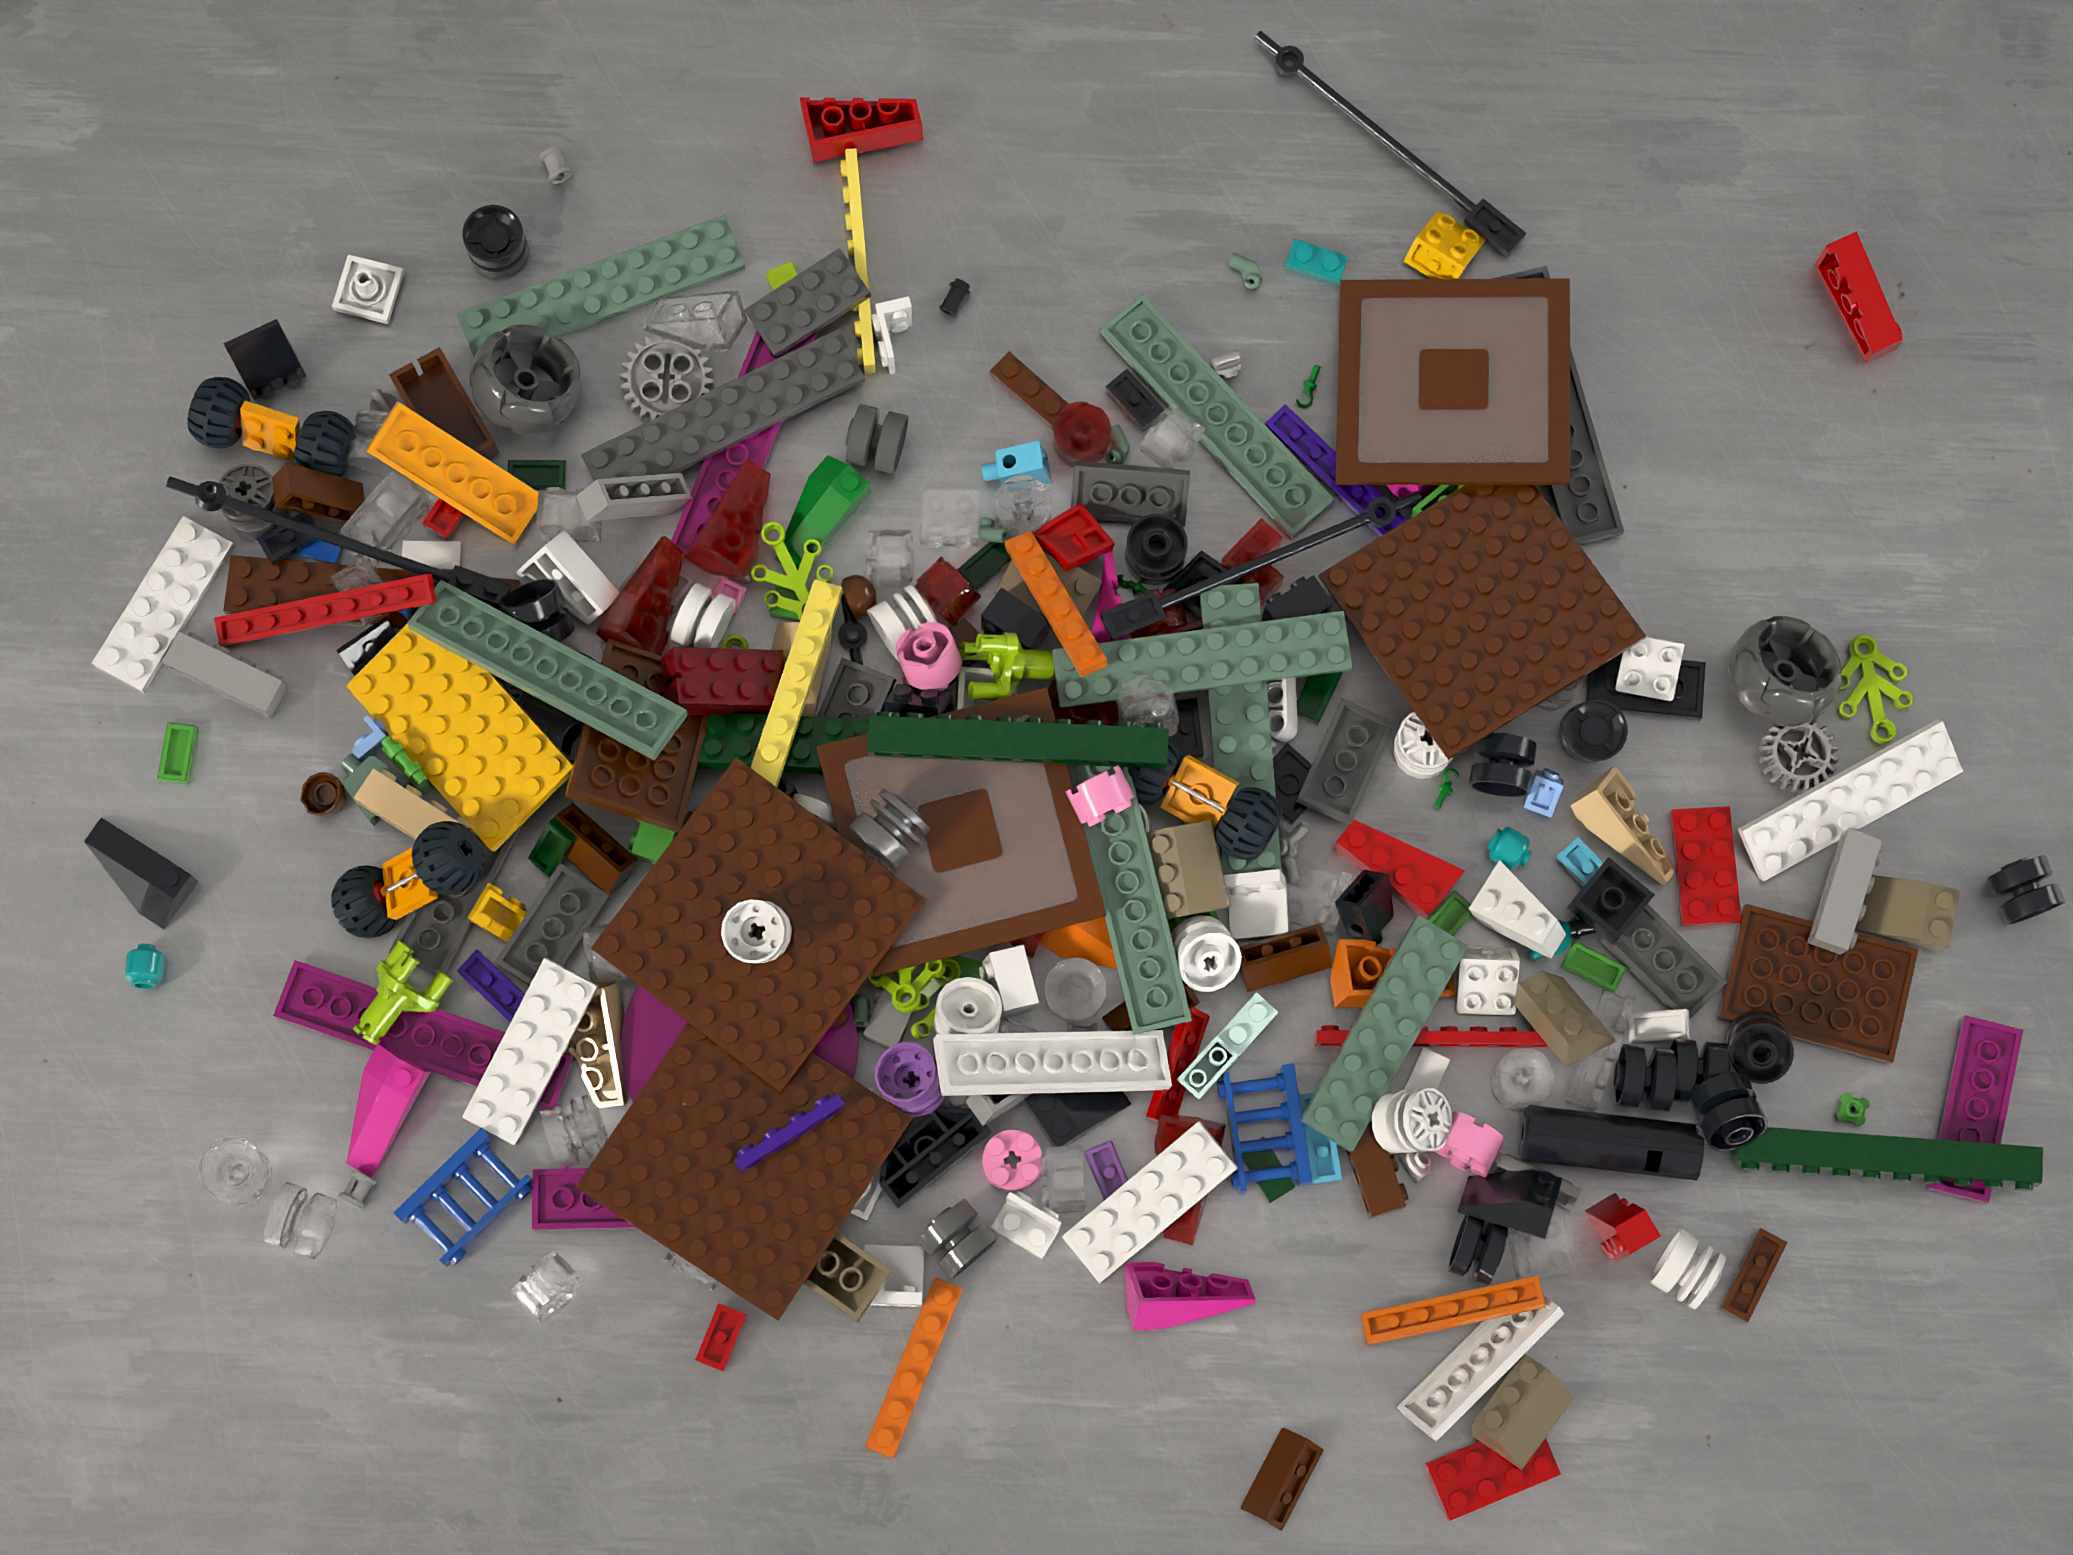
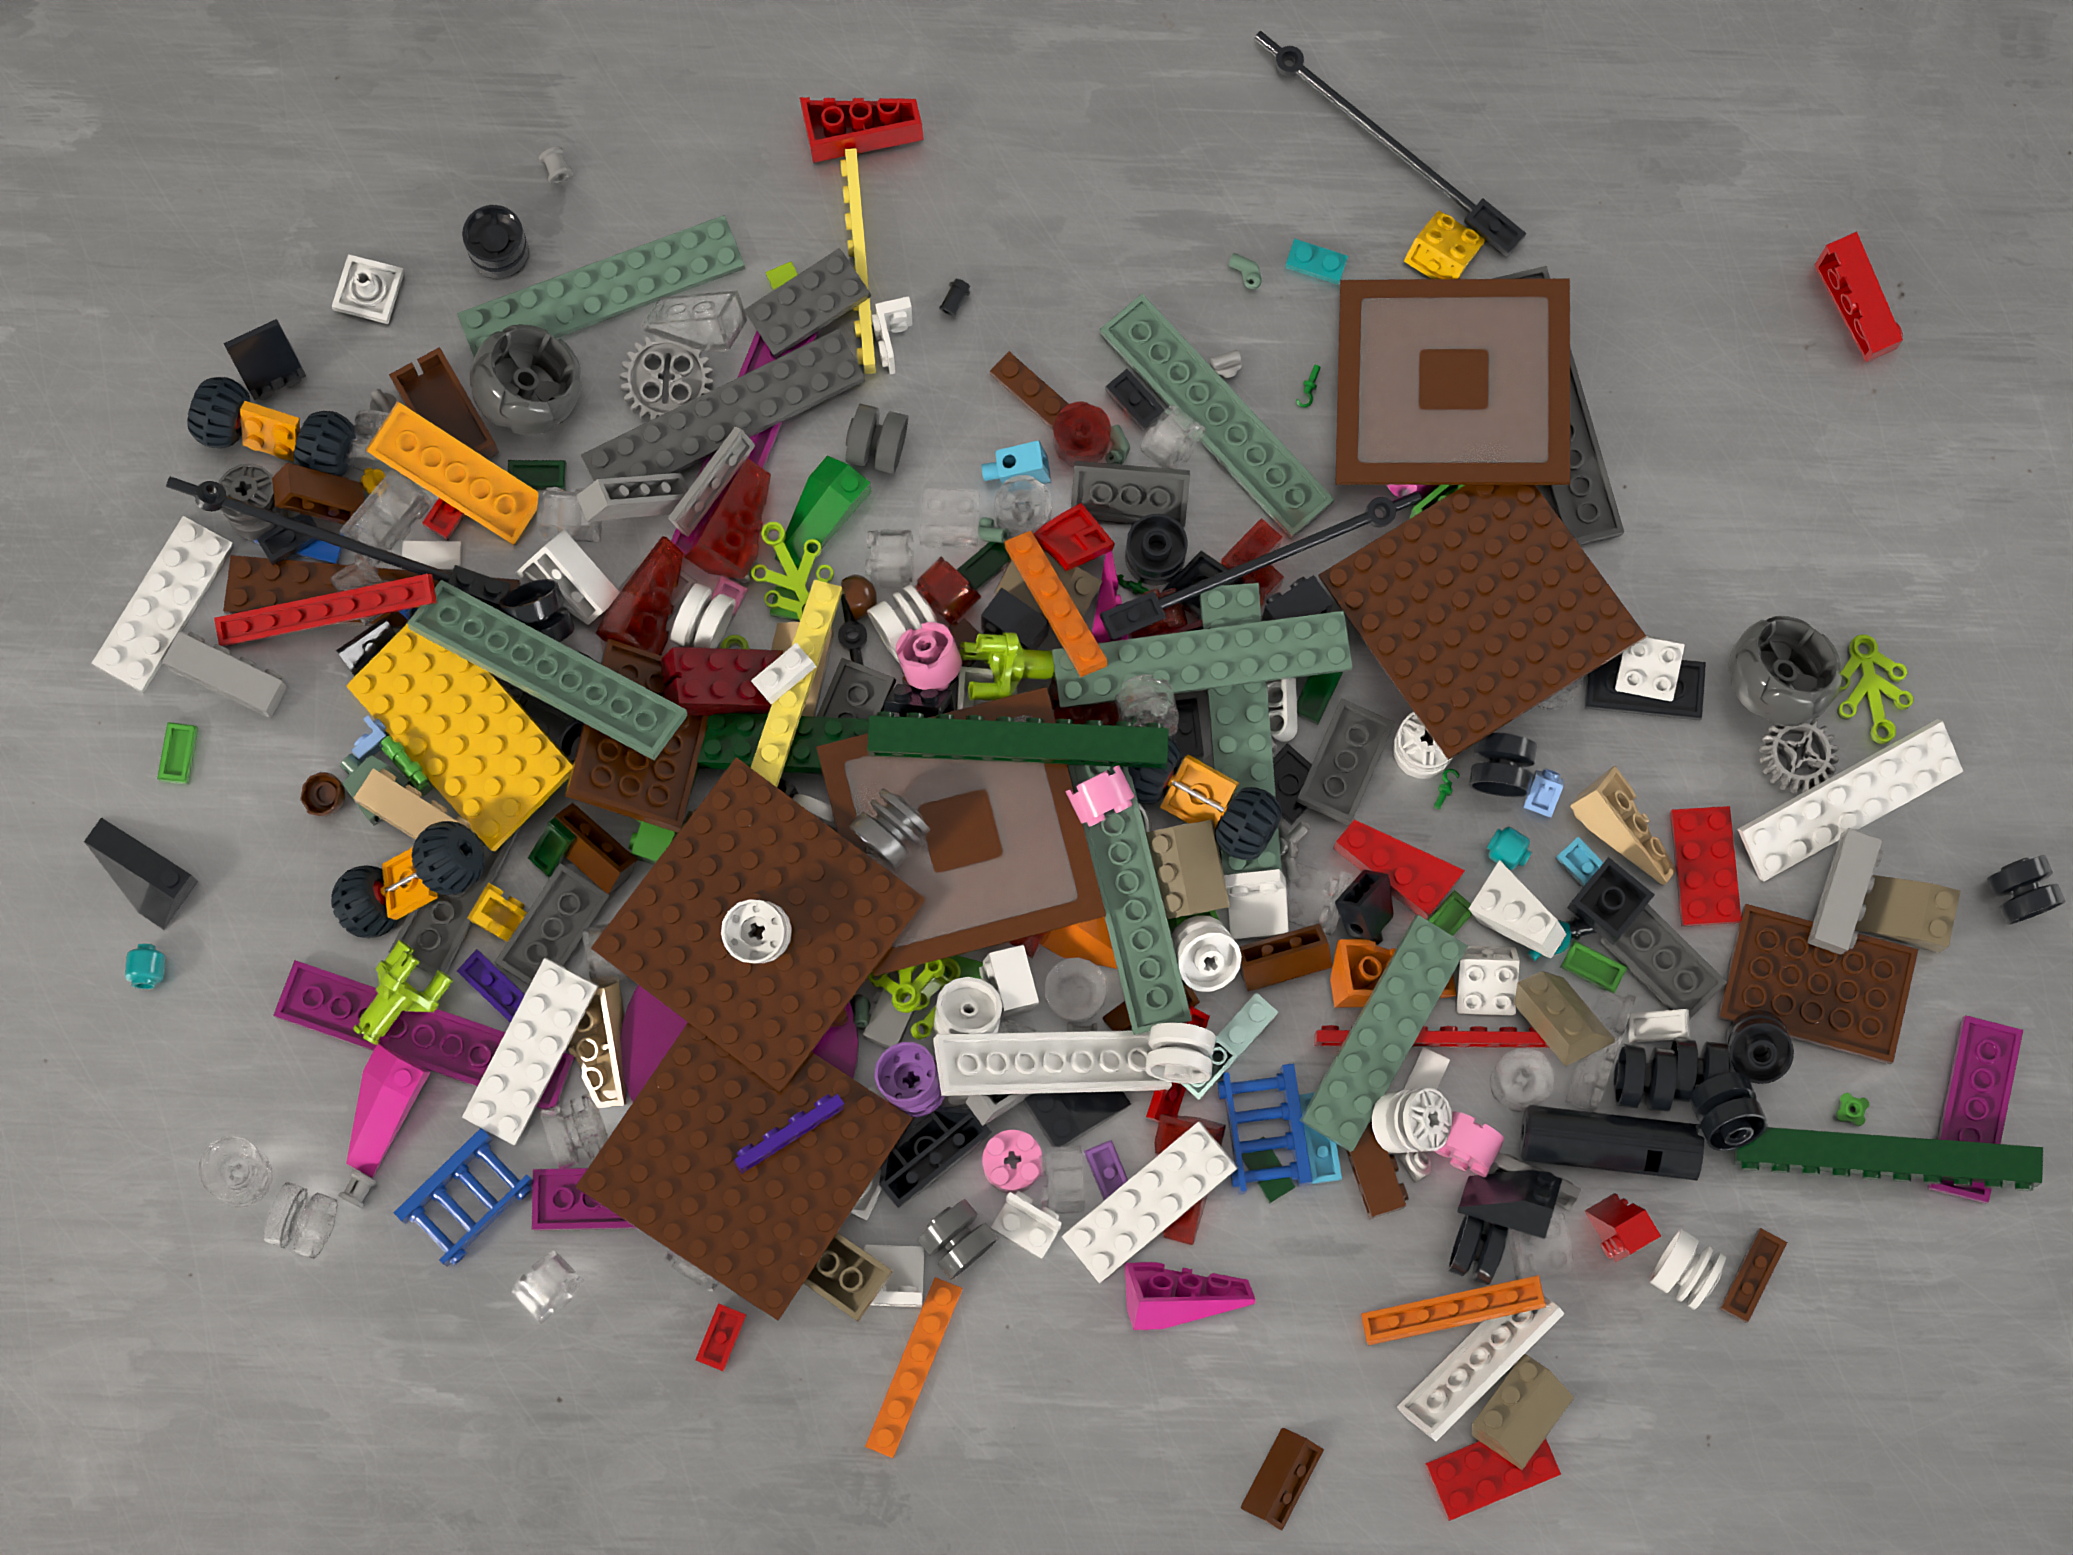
dark purple plate [1265,404,1407,537] -> none
black wheel [1559,699,1628,763] -> none
none -> yellow plate [360,467,387,496]
none -> light grey tile [668,427,755,537]
none -> white plate [751,643,817,704]
none -> white wheel [1145,1023,1216,1084]

